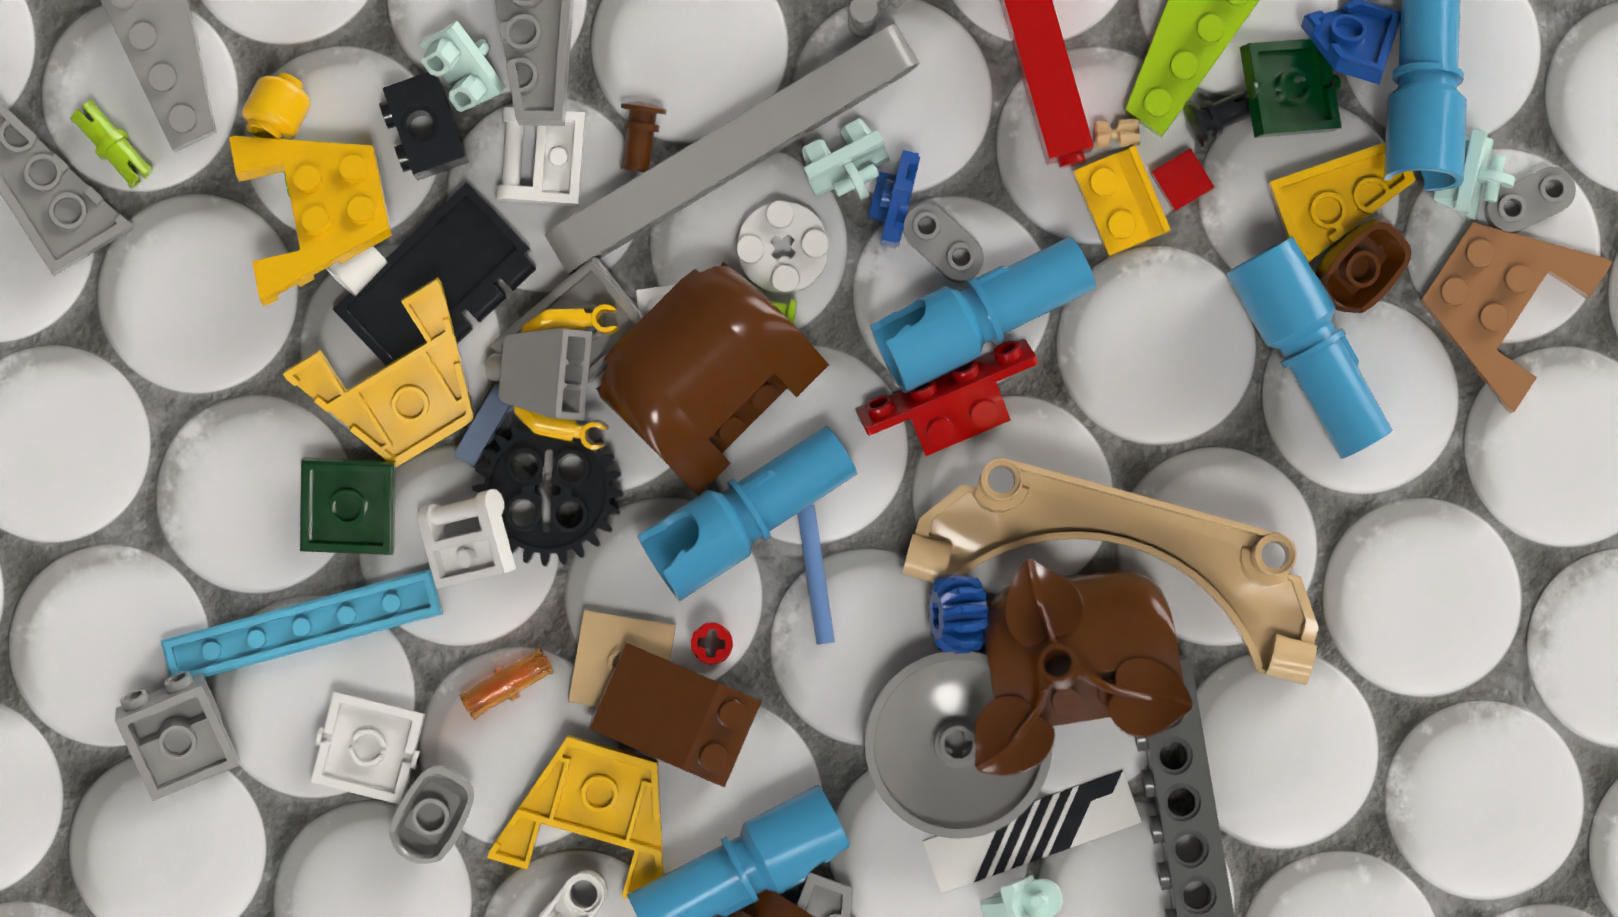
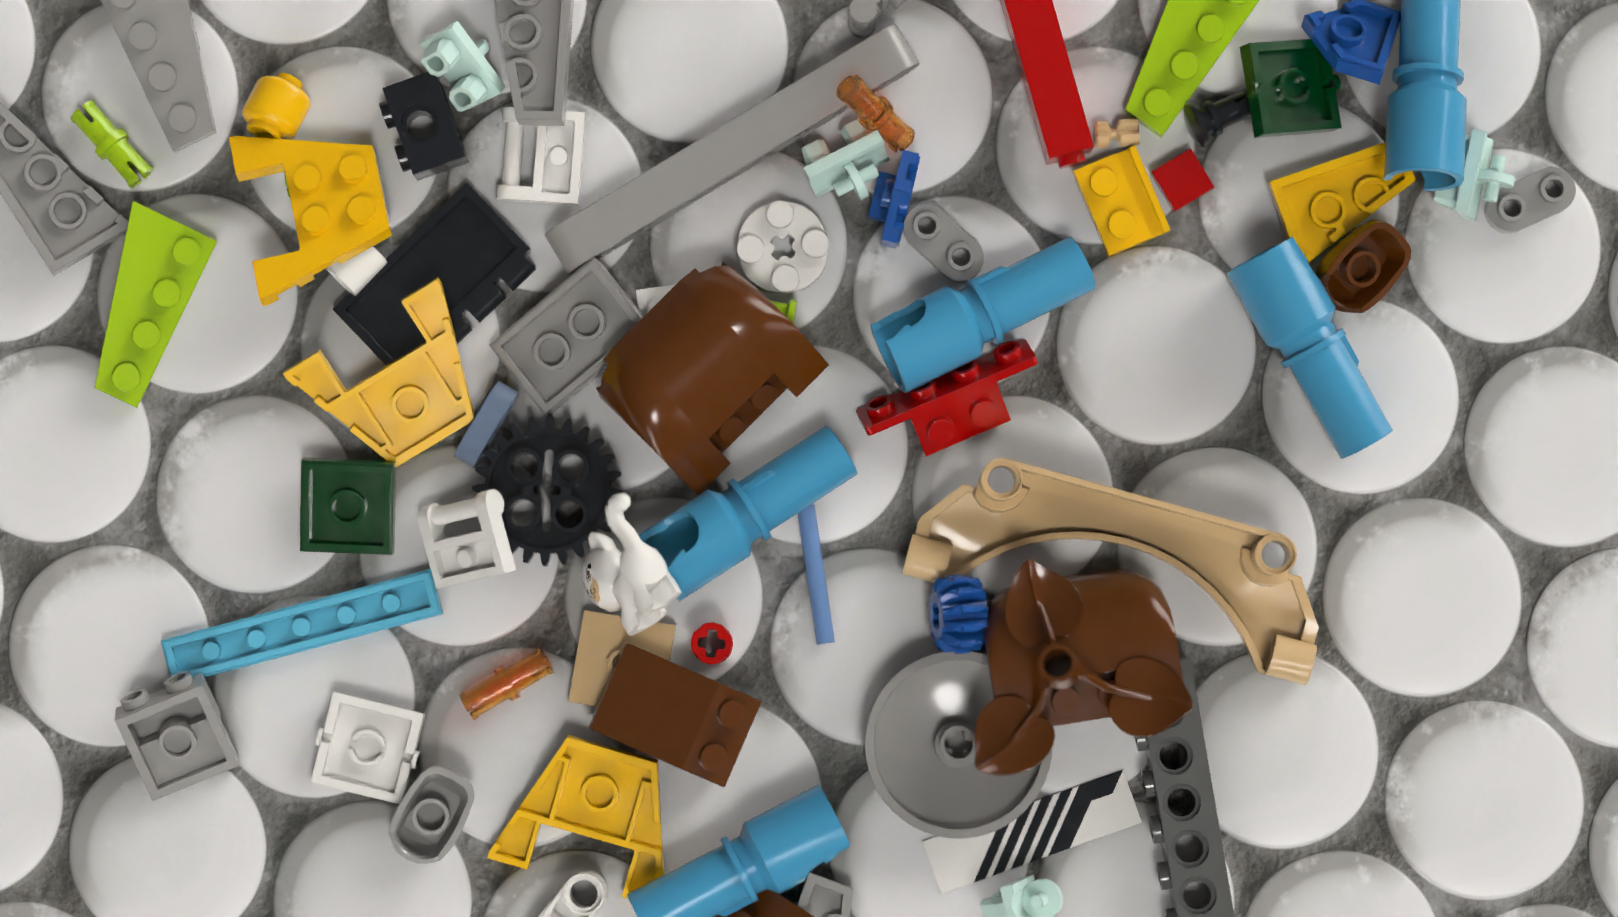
light grey torso [485,304,619,450] -> none
reddish brown pin [620,101,667,172] -> none
medium nougat wing [1420,222,1613,413] -> none
none -> lime wing [94,201,217,408]
none -> white animal [581,493,682,636]
none -> clear orange pin [836,75,915,152]

